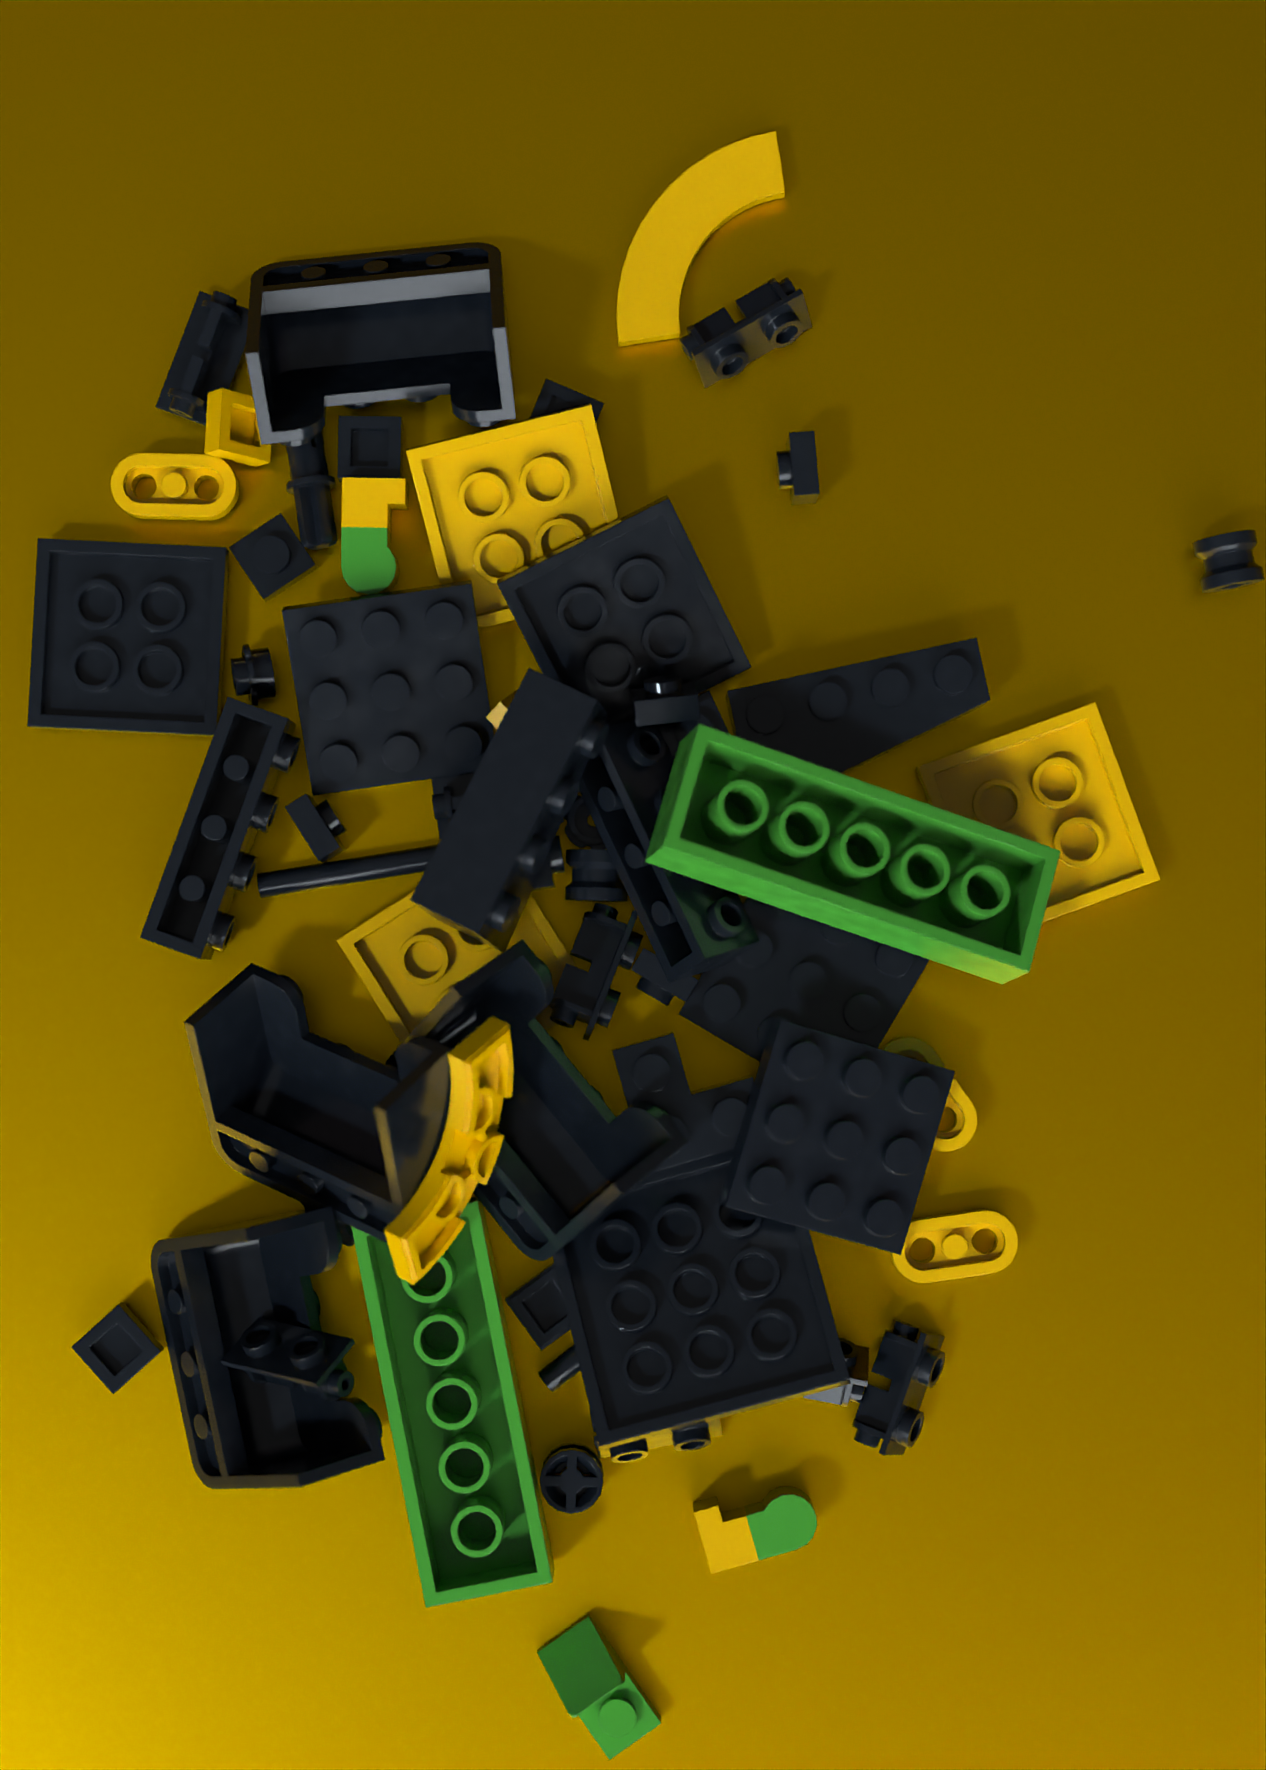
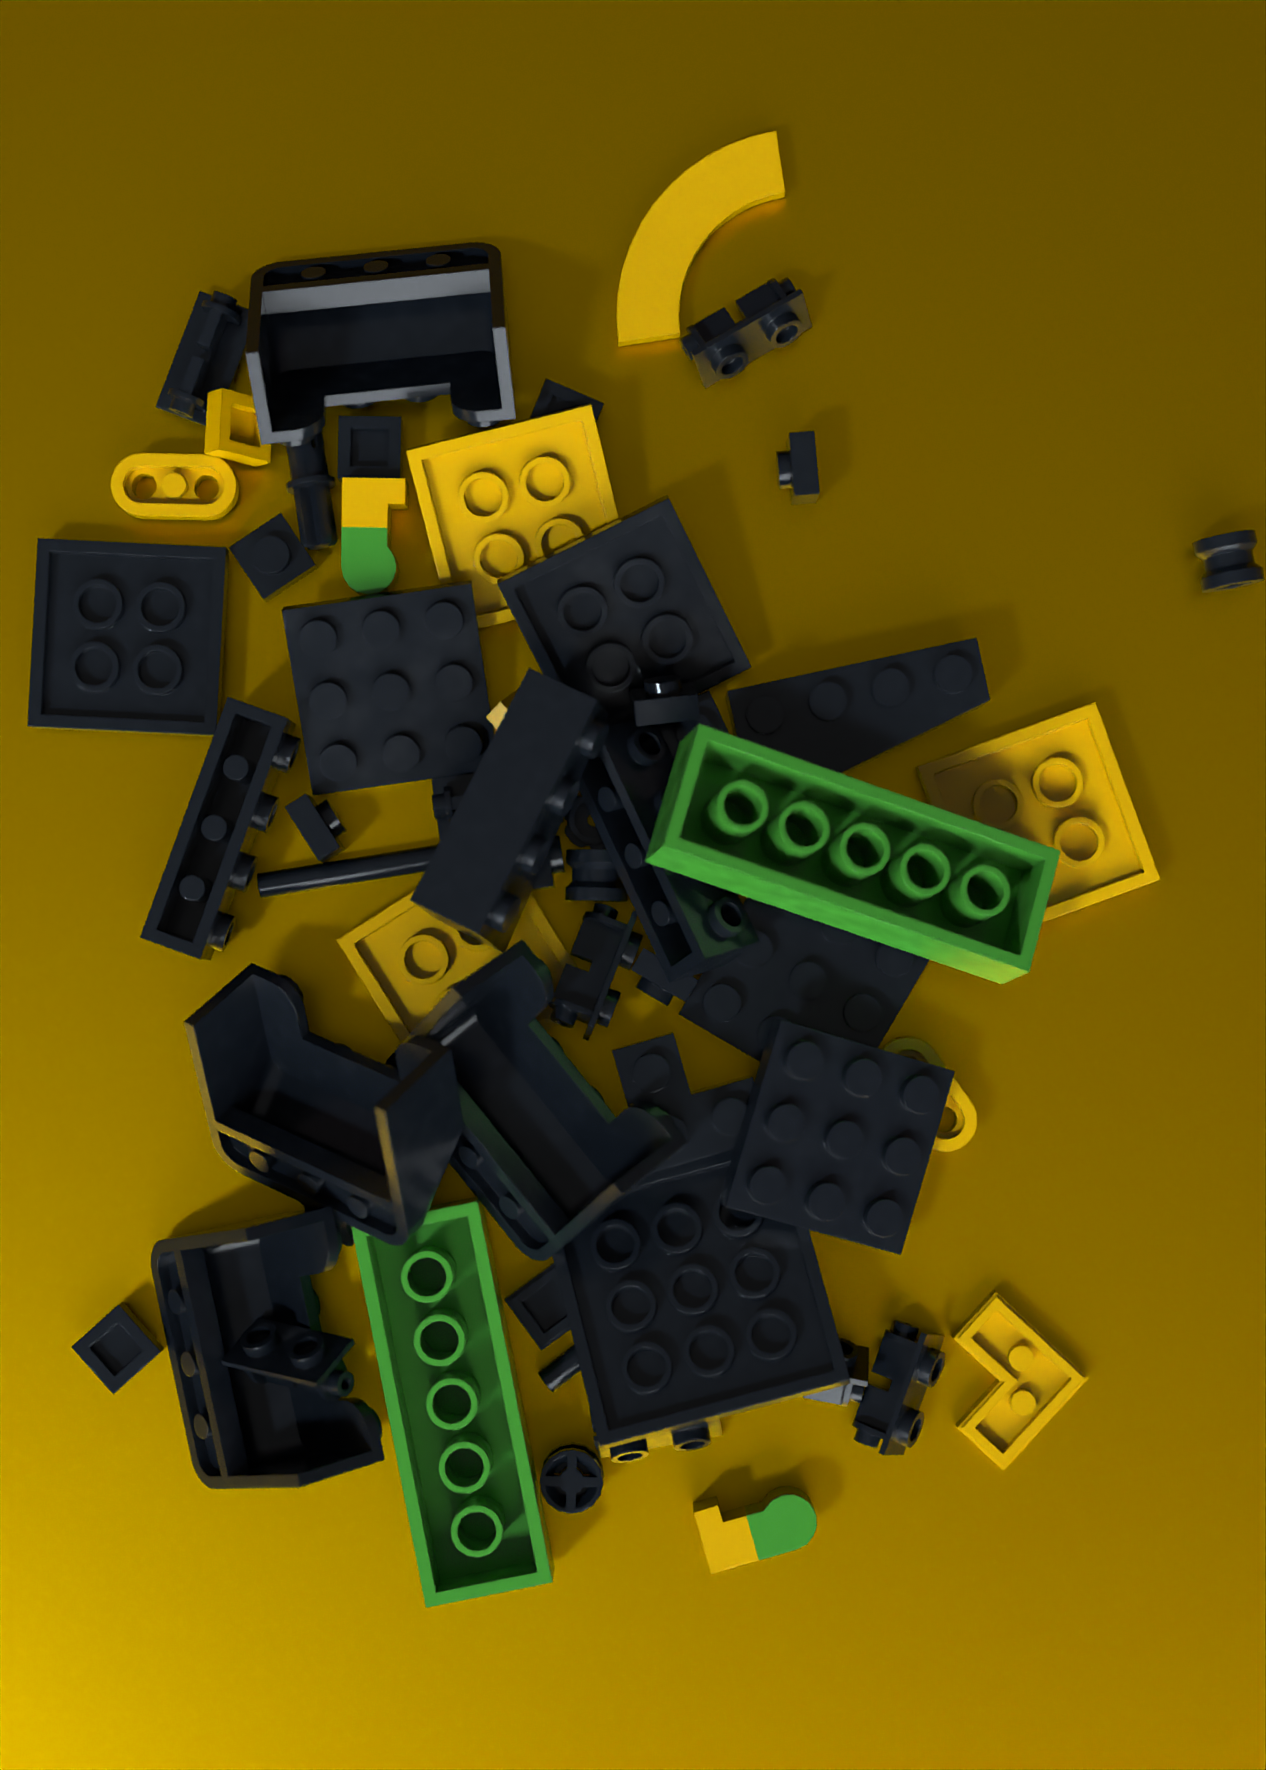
black plate [231,644,276,706] -> none
yellow tile [384,1016,514,1285] -> none
bright green slope [537,1614,661,1760] -> none
yellow plate [890,1209,1018,1283] -> none
none -> yellow tile [951,1290,1089,1471]

